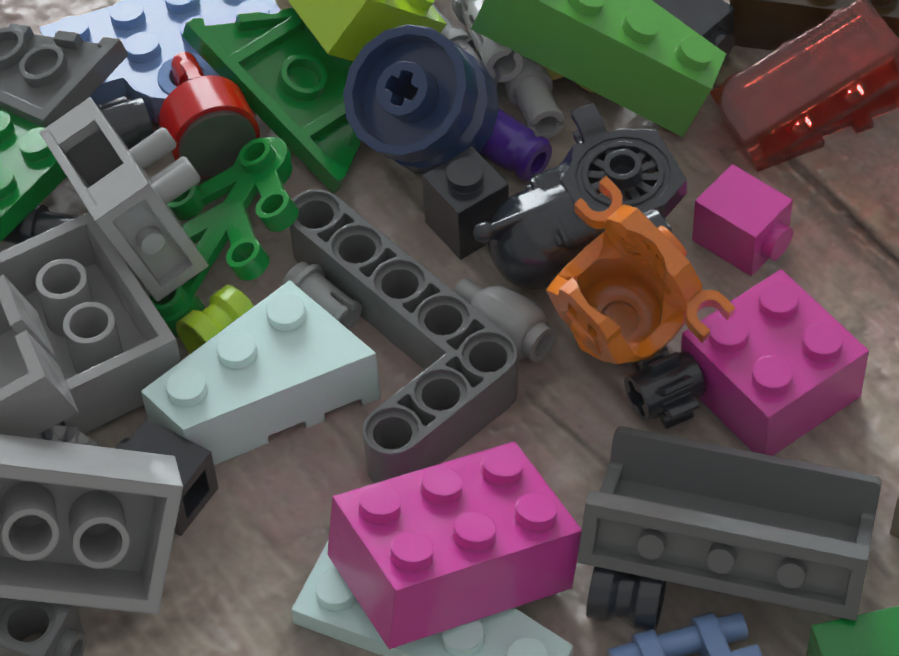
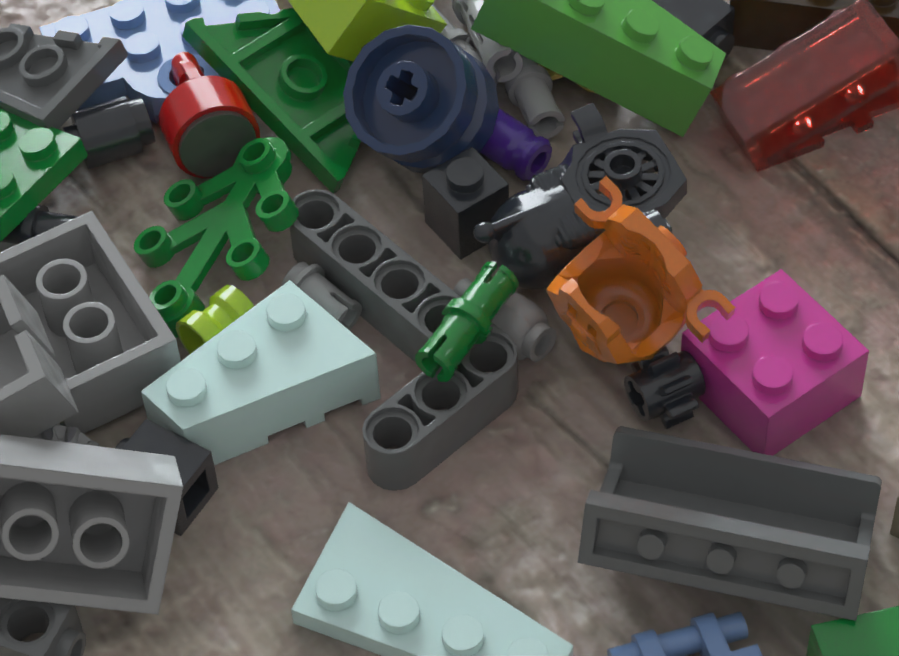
light grey piece [39,97,209,302] -> none
dark pink brick [327,441,582,649] -> none
black wheel [586,566,667,631] -> none
dark pink brick [692,164,793,276] -> none
none -> green pin [415,261,519,382]

